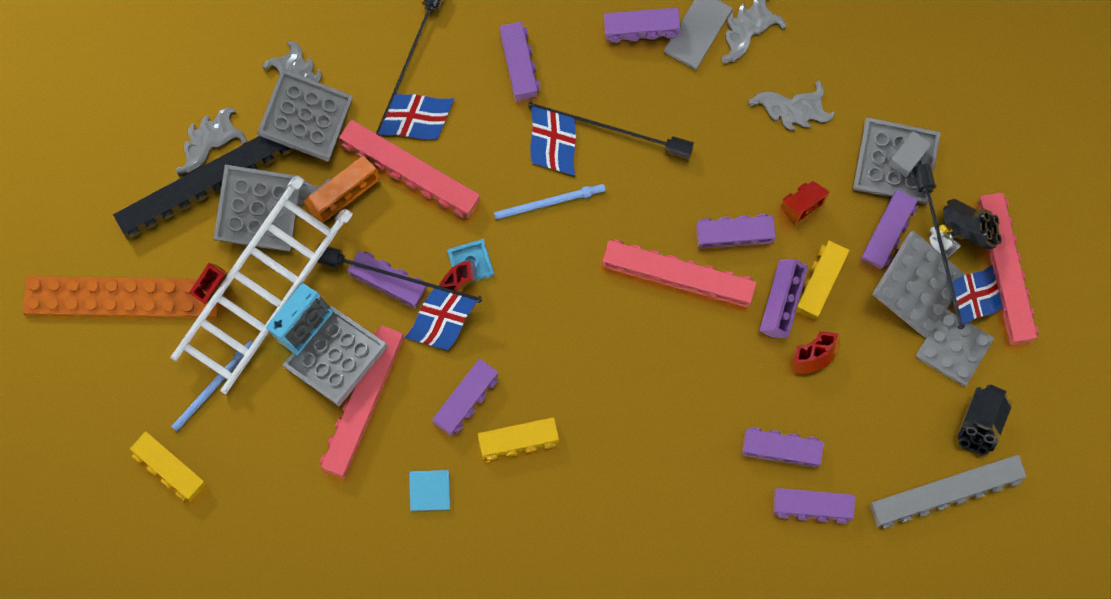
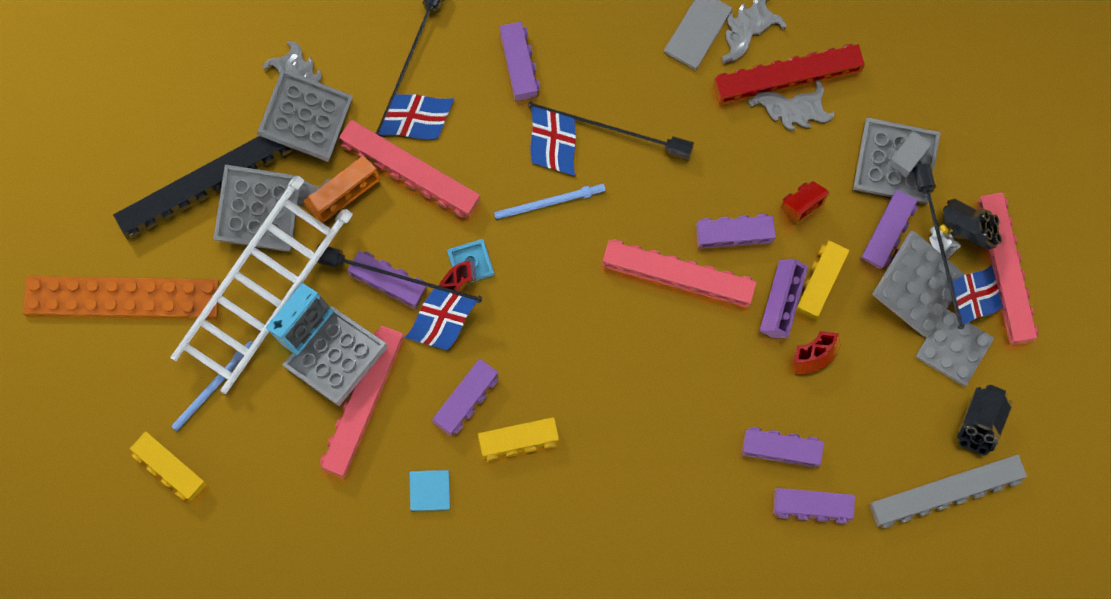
light grey piece [176,107,247,175] -> none
red torso [189,263,228,304] -> none
medium lavender brick [604,7,681,42] -> none
none -> red brick [713,44,865,104]

